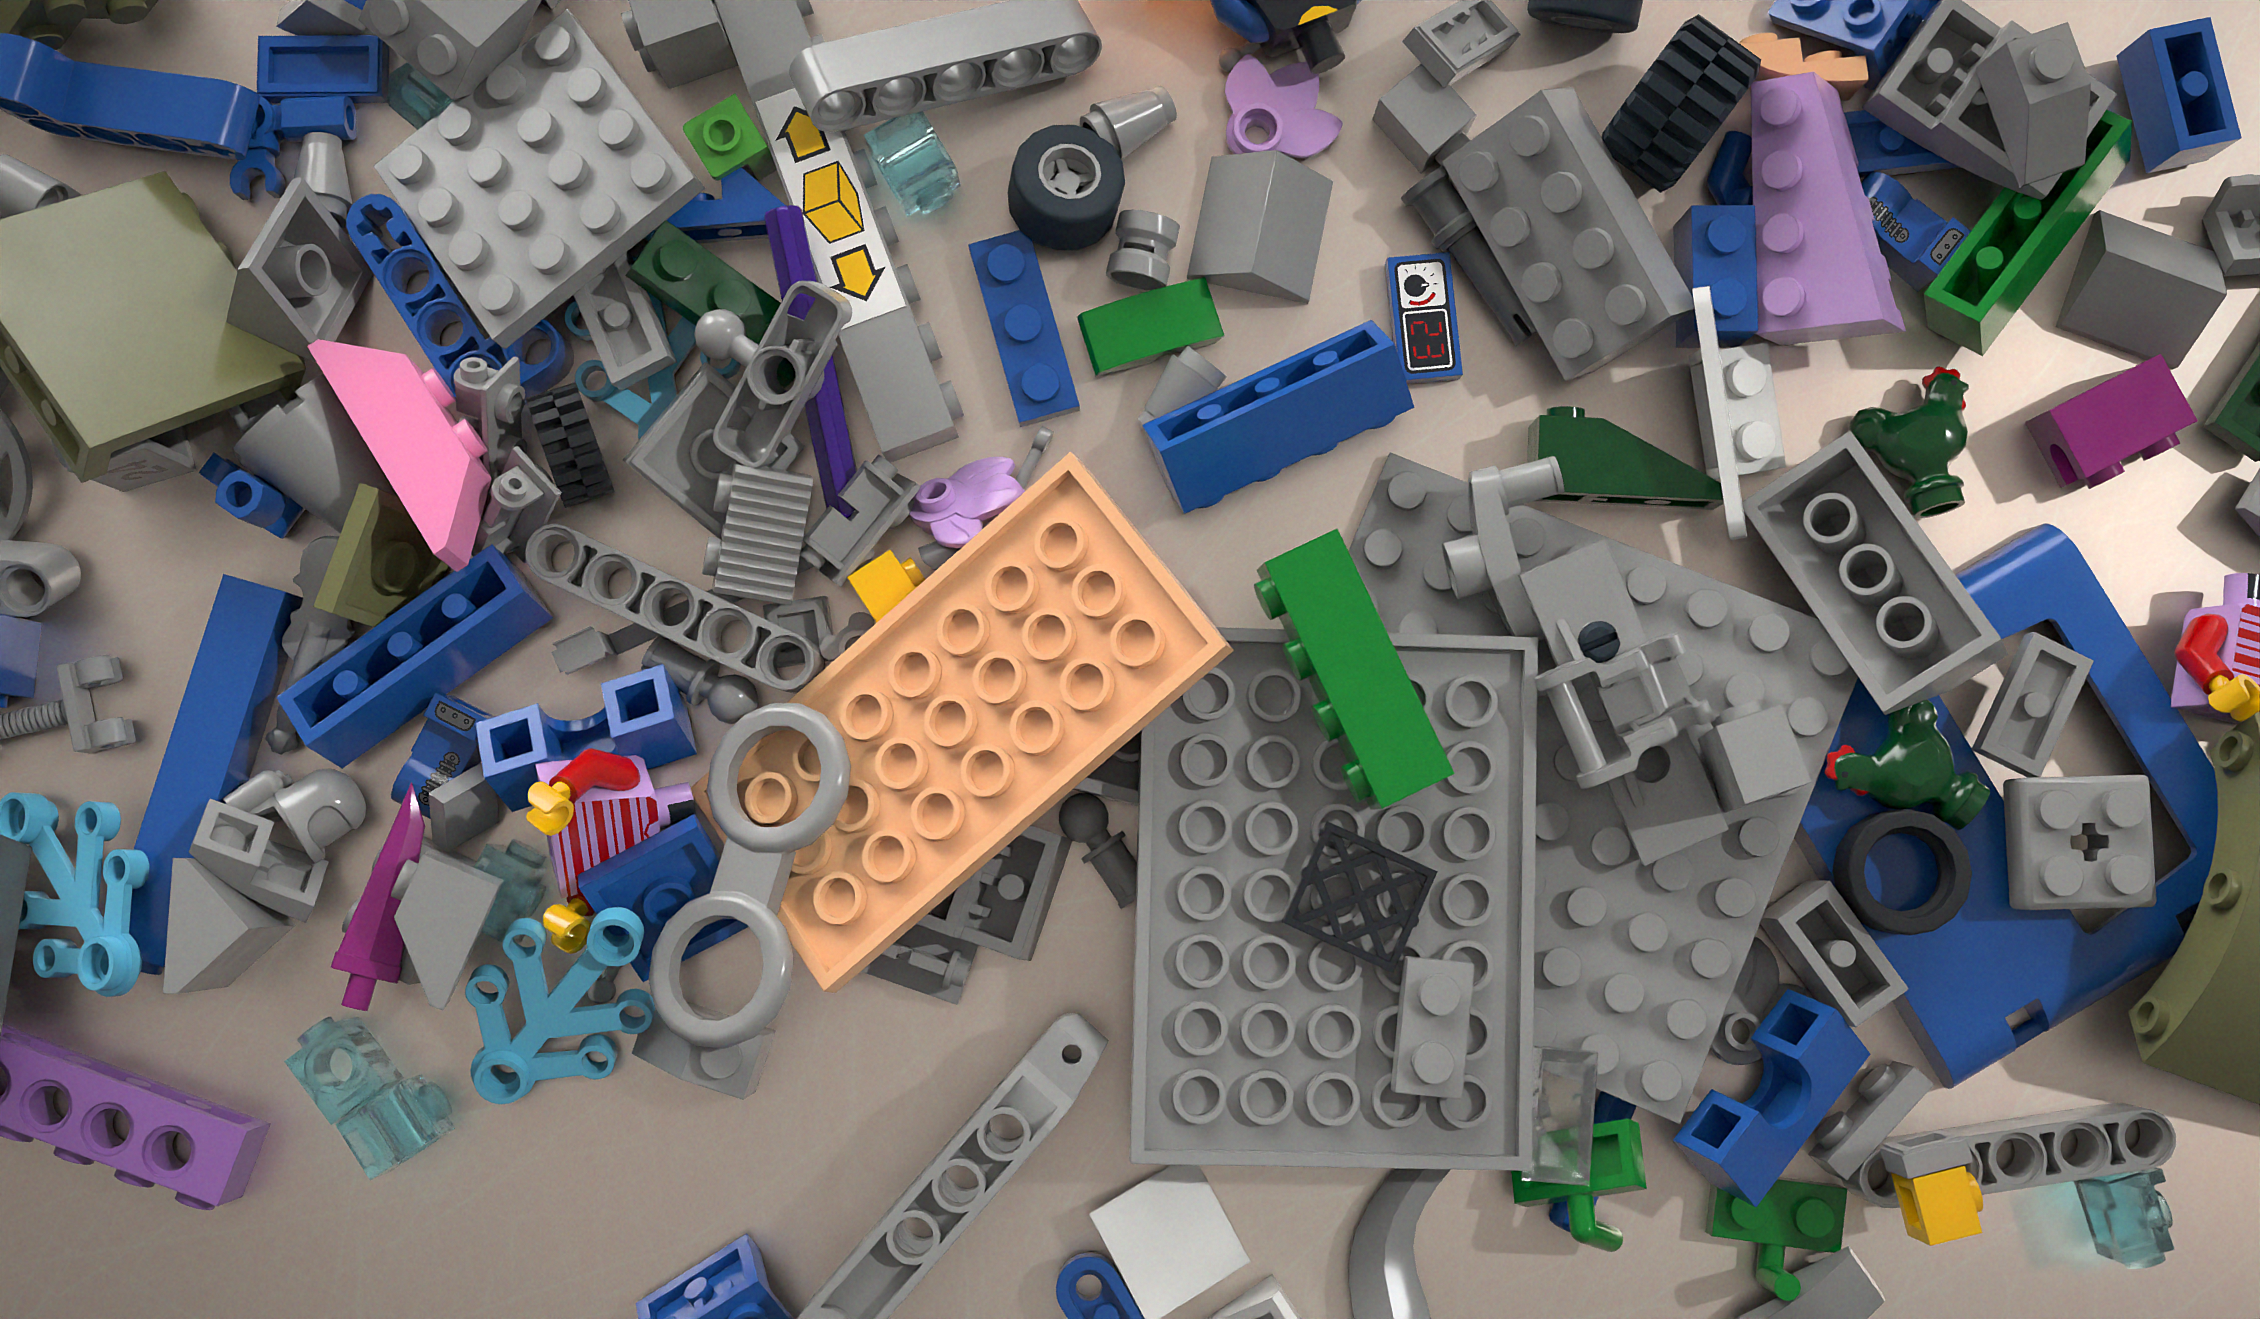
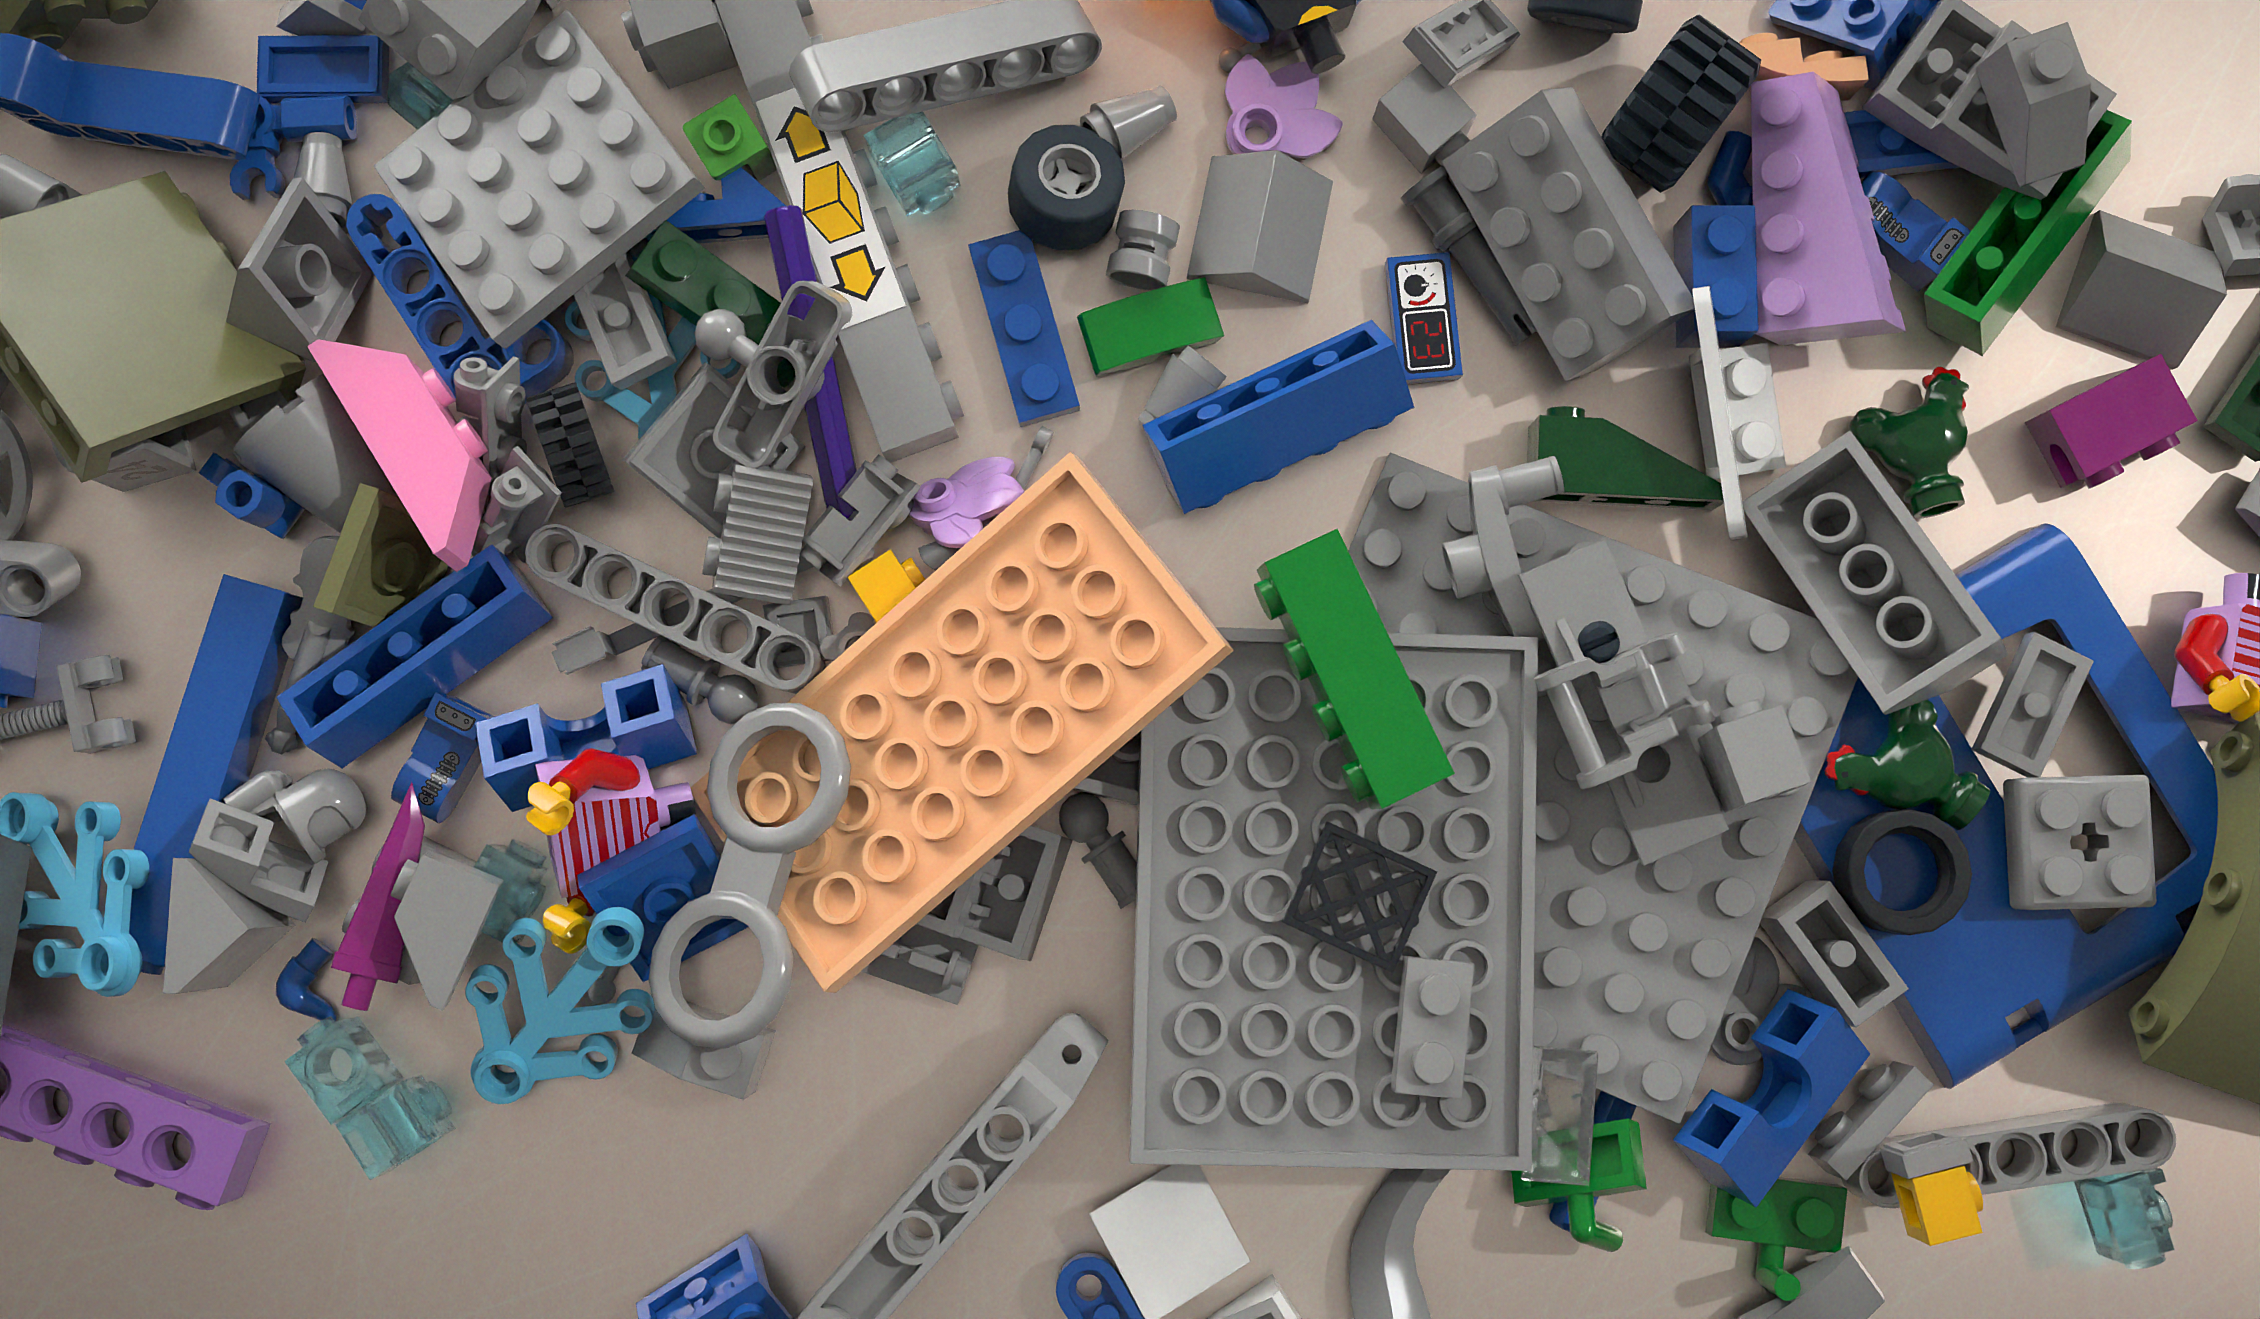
light grey tile [429,763,499,853] -> none
blue brick [2116,17,2242,174] -> none
none -> blue animal [276,938,337,1024]

